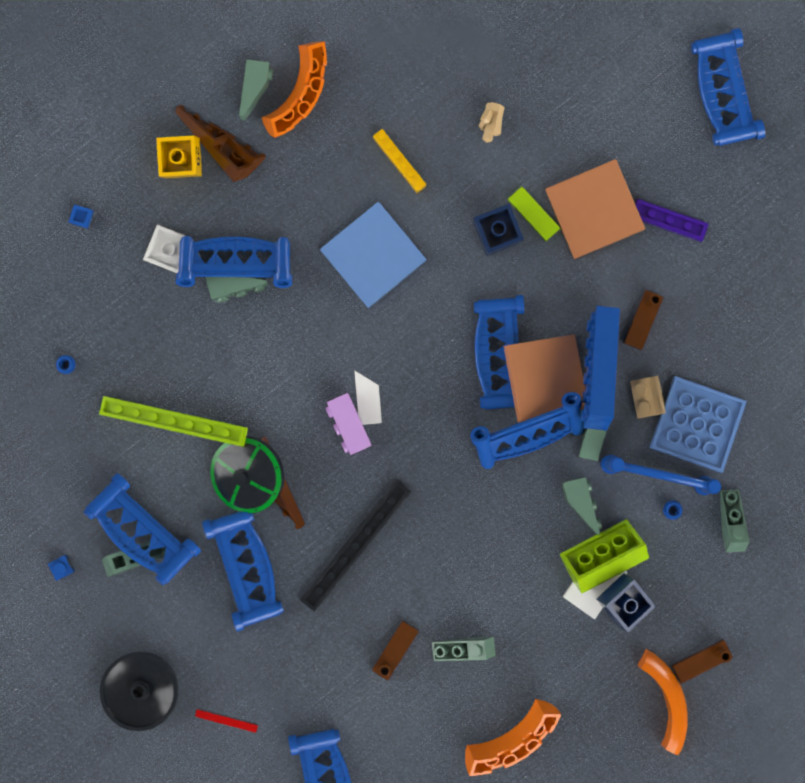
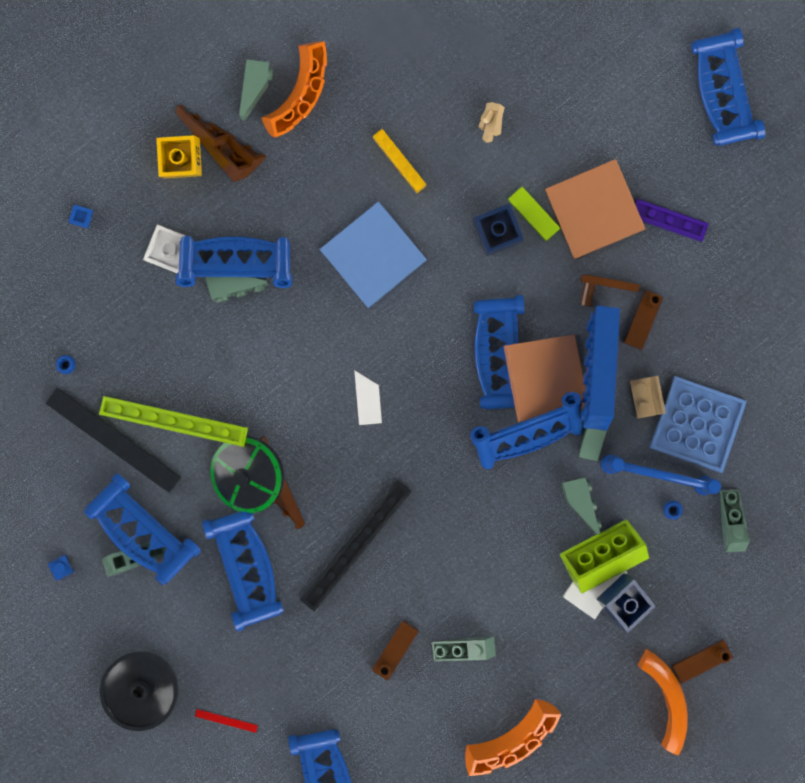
lavender brick [325,393,372,455] -> none
none -> black tile [45,388,181,493]
none -> reddish brown piece [580,274,640,307]

